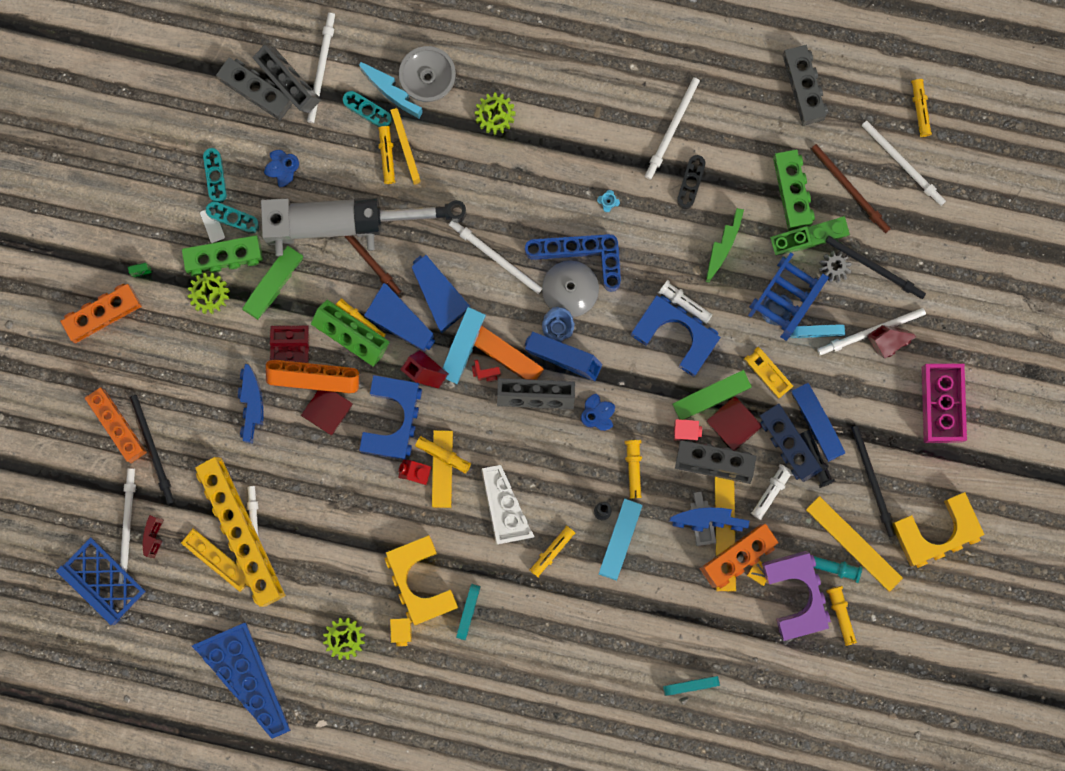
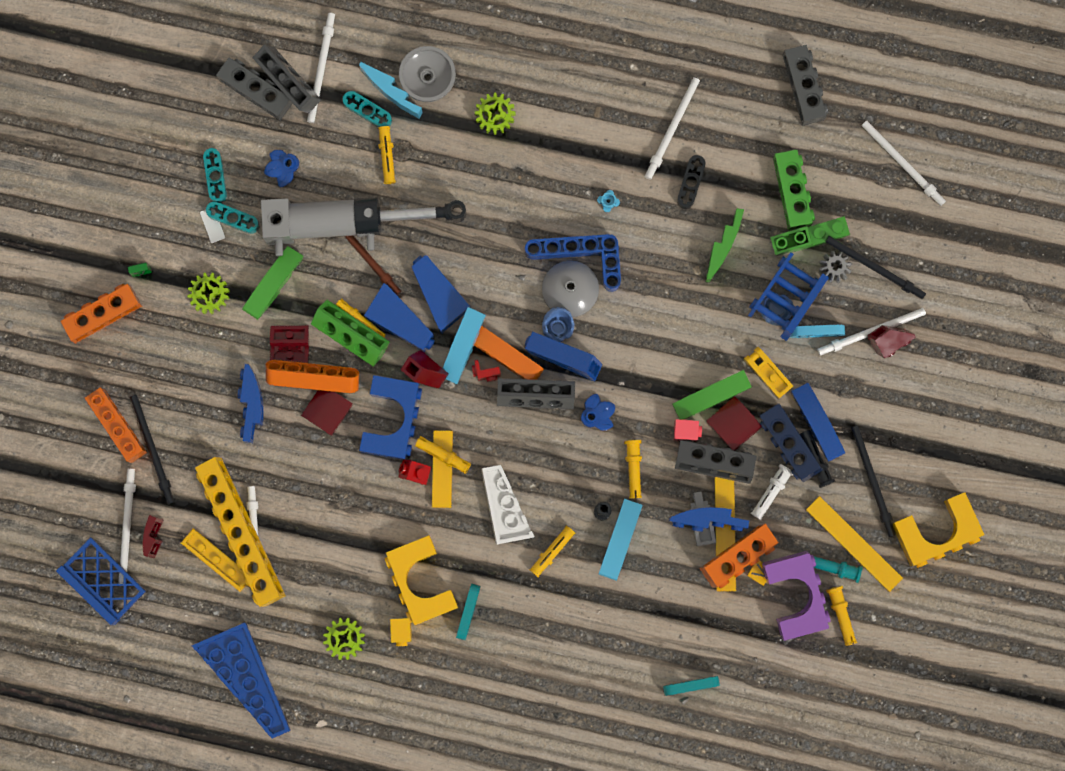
bright green brick [182,235,263,276] -> none
yellow tile [390,108,421,185] -> none
white bar [449,221,543,295] -> none
blue arch [631,295,721,377] -> none
white pin [658,280,713,324] -> none
copper bar [811,144,891,234] -> none
yellow pin [911,79,932,137] -> none
dark pink brick [921,364,967,443] -> none

